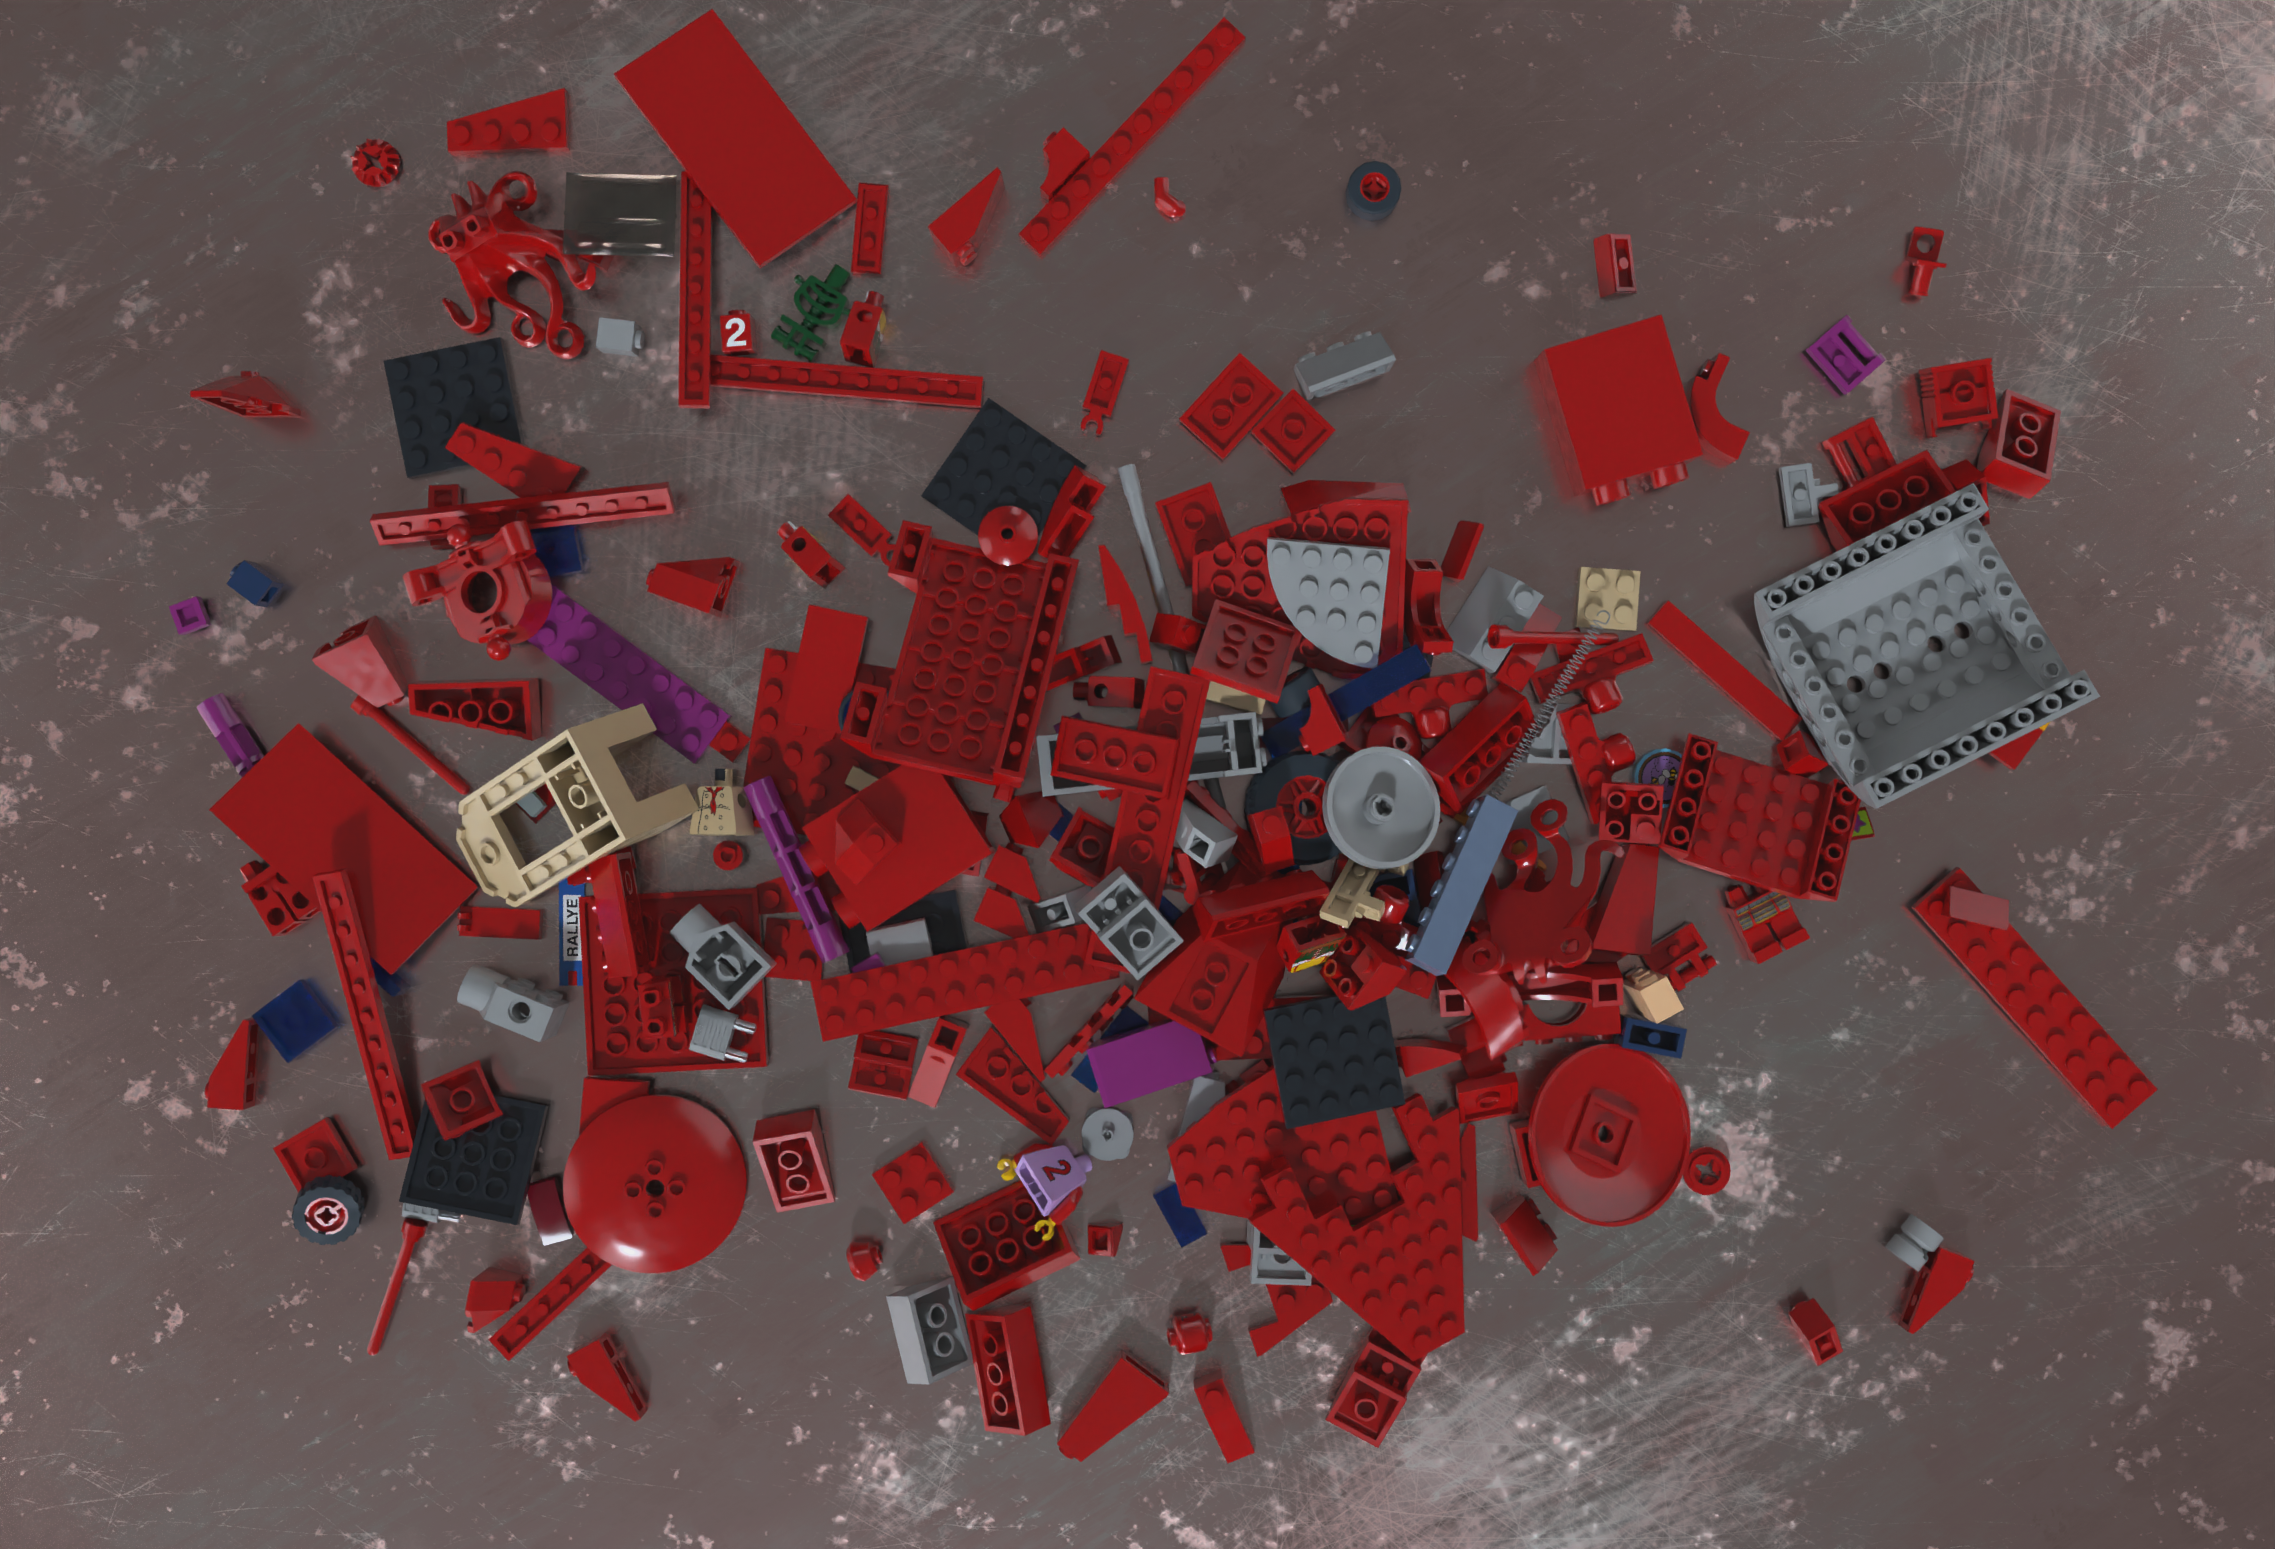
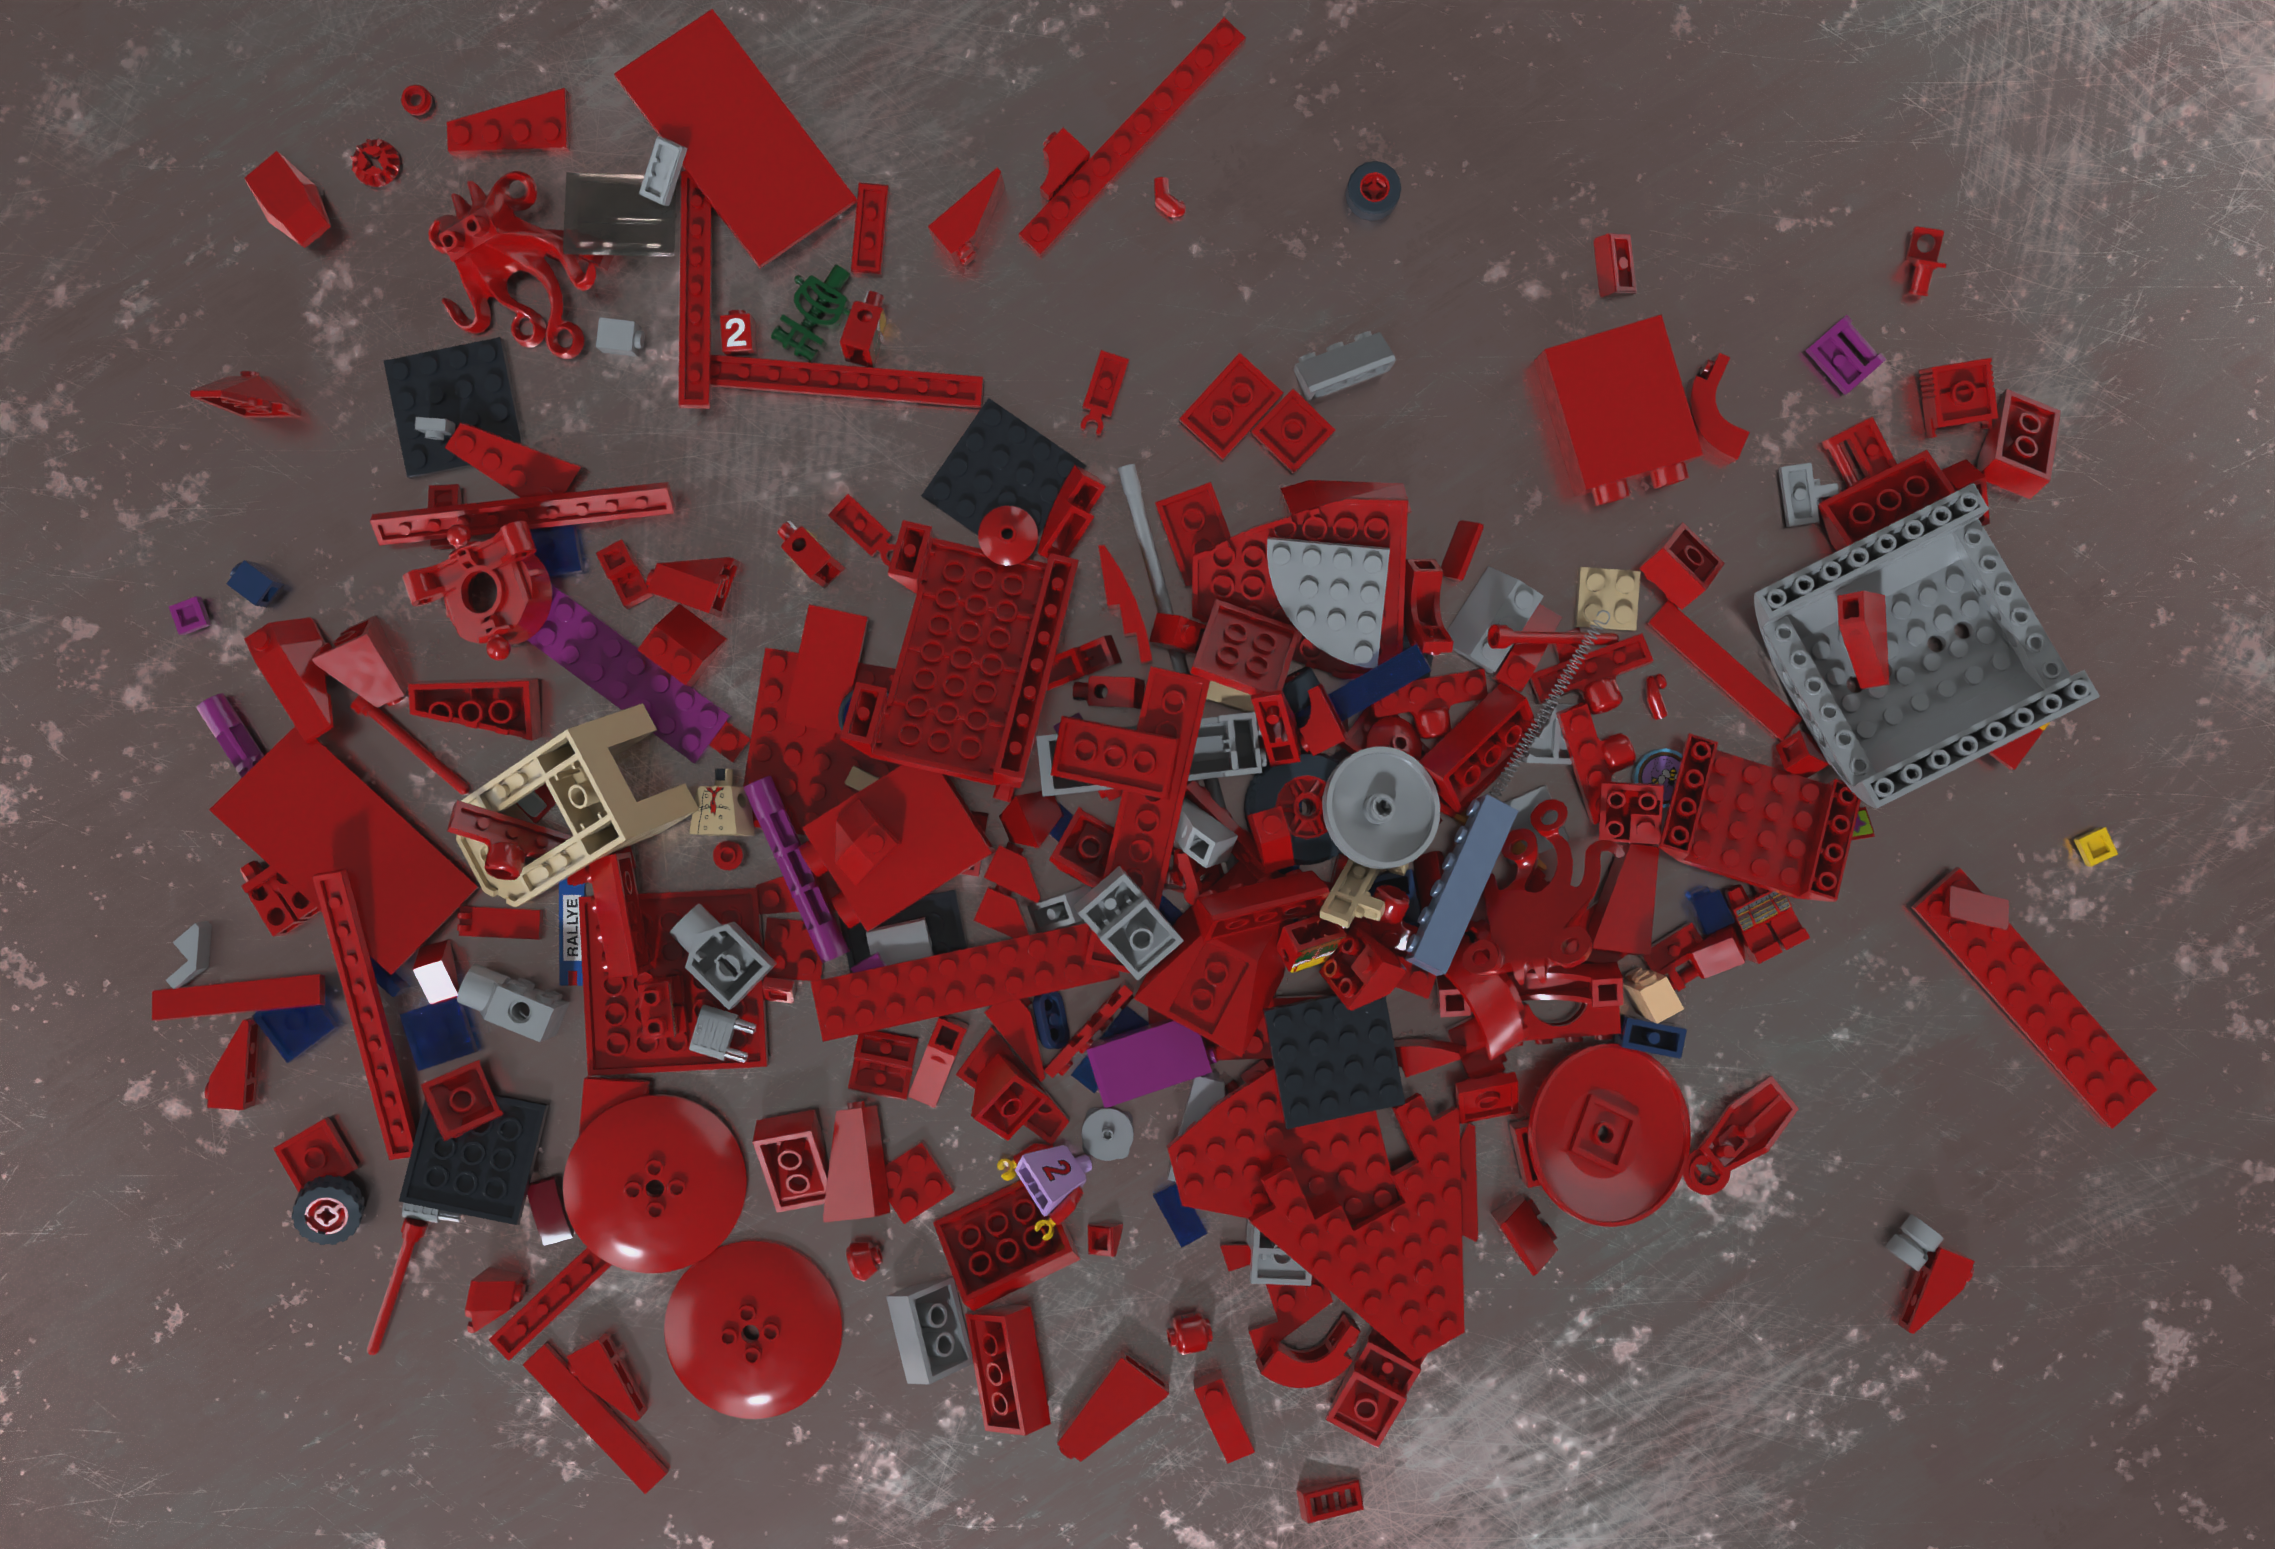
red slope [1788,1298,1843,1366] -> none
none -> red tile [152,974,325,1021]
none -> light grey slope [166,921,212,989]
none -> red piece [244,151,331,248]
none -> red wedge [244,617,334,744]
none -> clear blue plate [400,998,478,1071]
none -> red plate [401,85,432,116]
none -> slope [413,940,459,1005]
none -> light grey plate [415,417,455,440]
none -> red plate [447,800,573,880]
none -> red tile [523,1342,669,1494]
none -> red slope [596,539,654,610]
none -> red slope [637,604,728,687]
none -> light grey plate [639,136,688,206]
none -> red dish [664,1239,843,1419]
none -> red tile [762,977,796,1004]
none -> red slope [823,1101,890,1222]
none -> red slope [971,1054,1049,1141]
none -> dark blue plate [1032,991,1070,1049]
none -> red slope [1251,690,1301,766]
none -> red arch [1255,1313,1361,1388]
none -> red slope [1296,1478,1364,1524]
none -> red slope [1639,522,1725,610]
none -> red arm [1645,673,1668,720]
none -> clear blue brick [1685,886,1735,935]
none -> slope [1688,921,1745,979]
none -> red piece [1698,1076,1799,1174]
none -> red slope [1837,590,1889,689]
none -> yellow plate [2074,827,2118,867]

